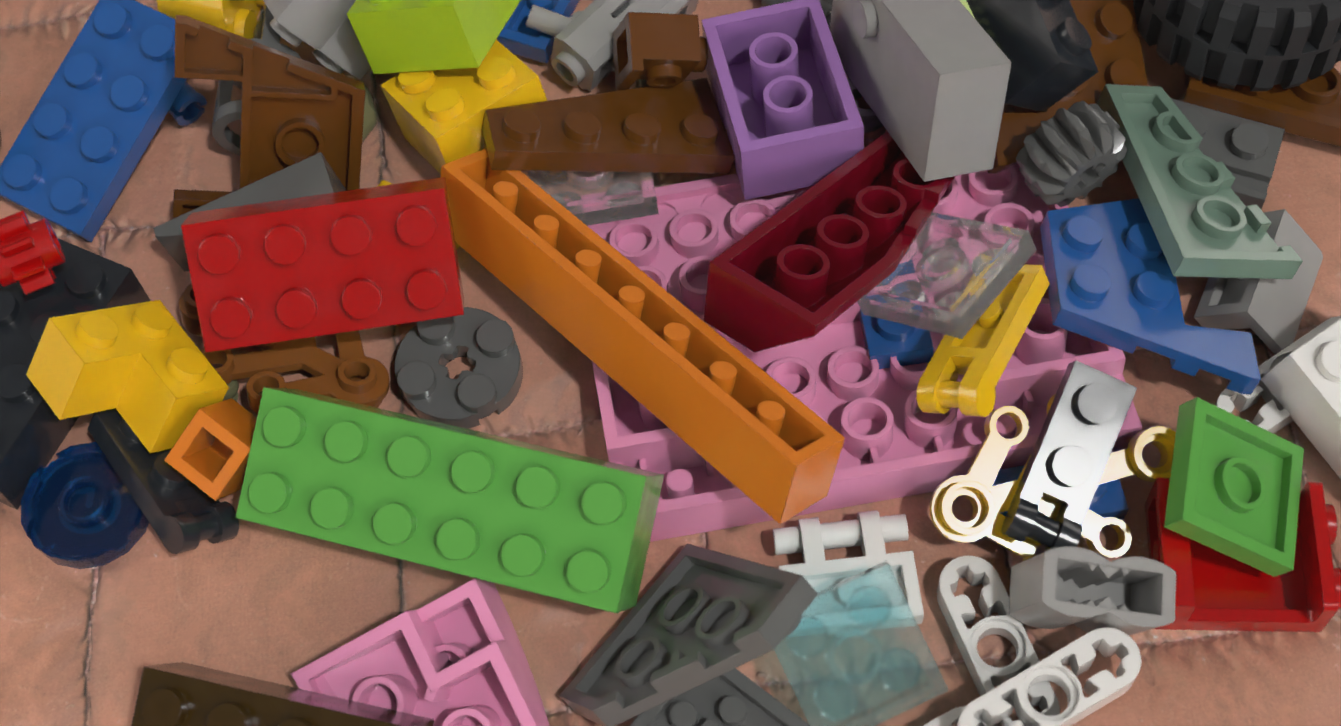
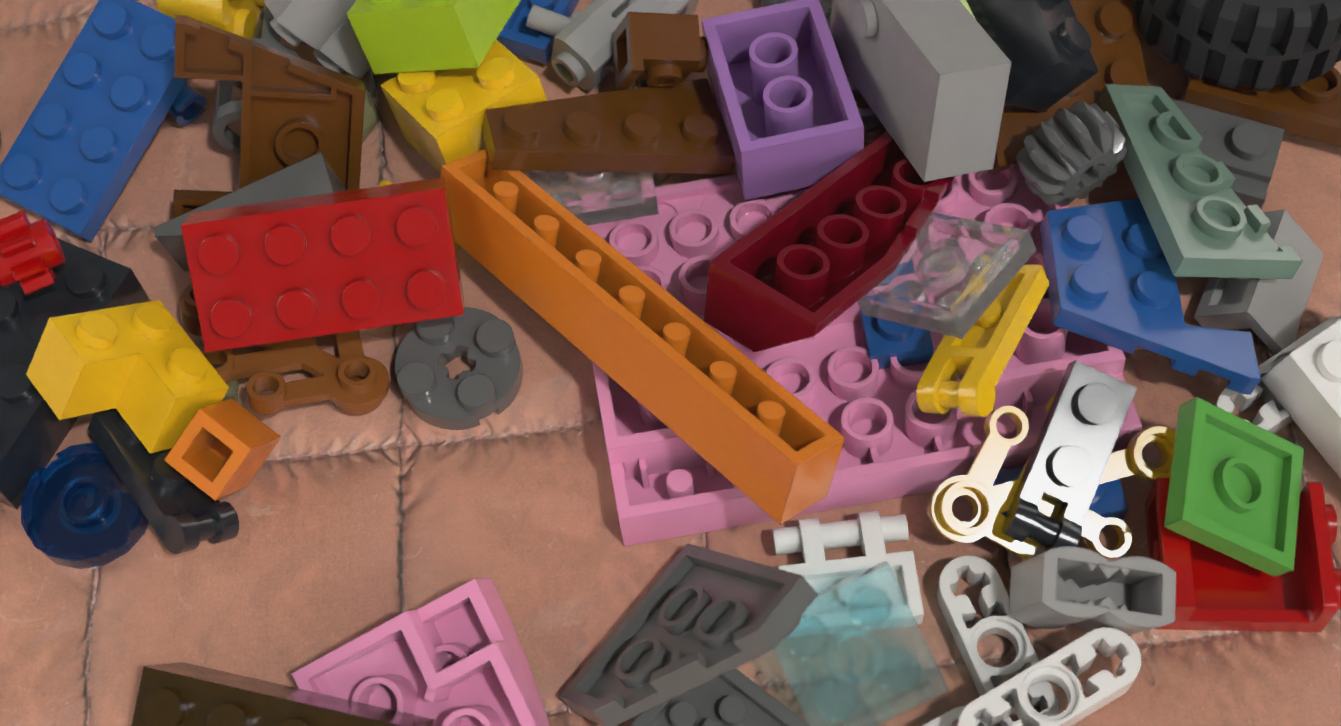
bright green brick [235,387,664,613] -> none

